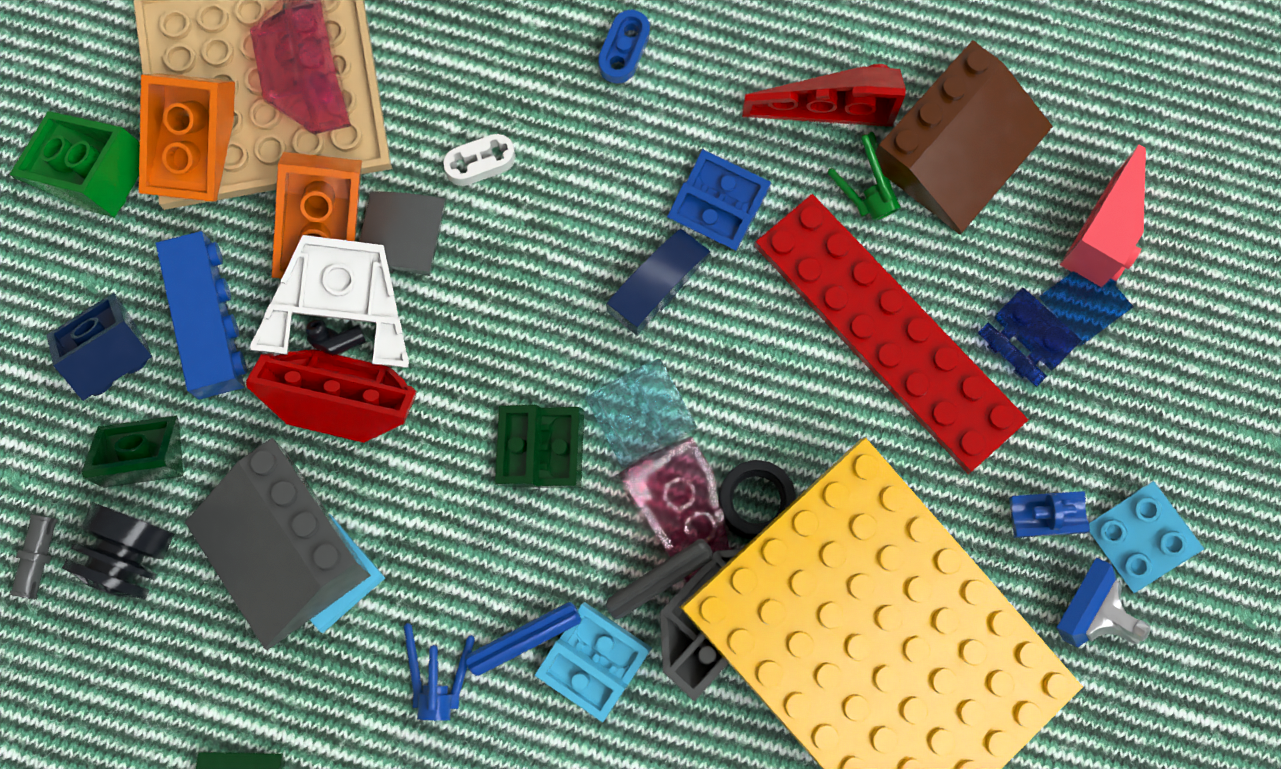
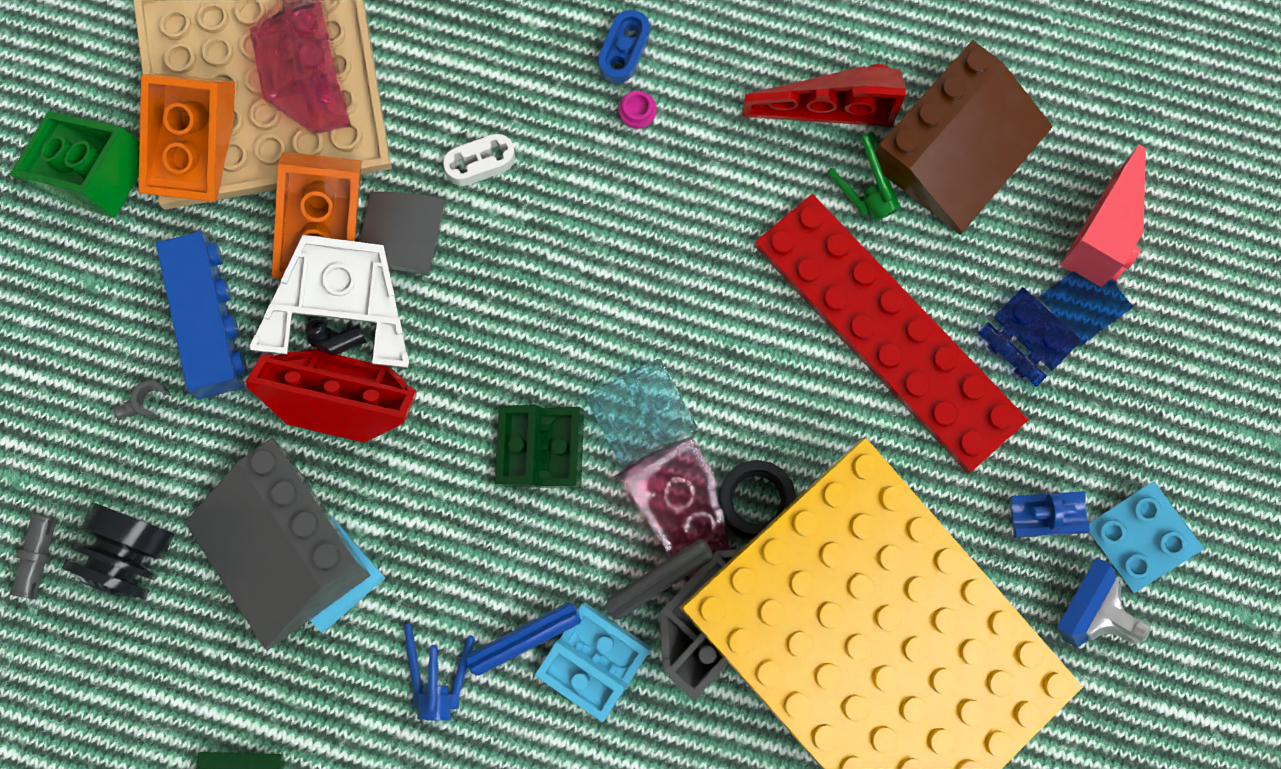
dark blue slope [46,293,152,401] -> none
dark green slope [81,415,184,488] -> none
dark blue slope [606,228,711,336] -> none
blue slope [667,149,772,251] -> none
none -> dark grey piece [113,380,171,420]
none -> dark pink plate [619,91,657,129]

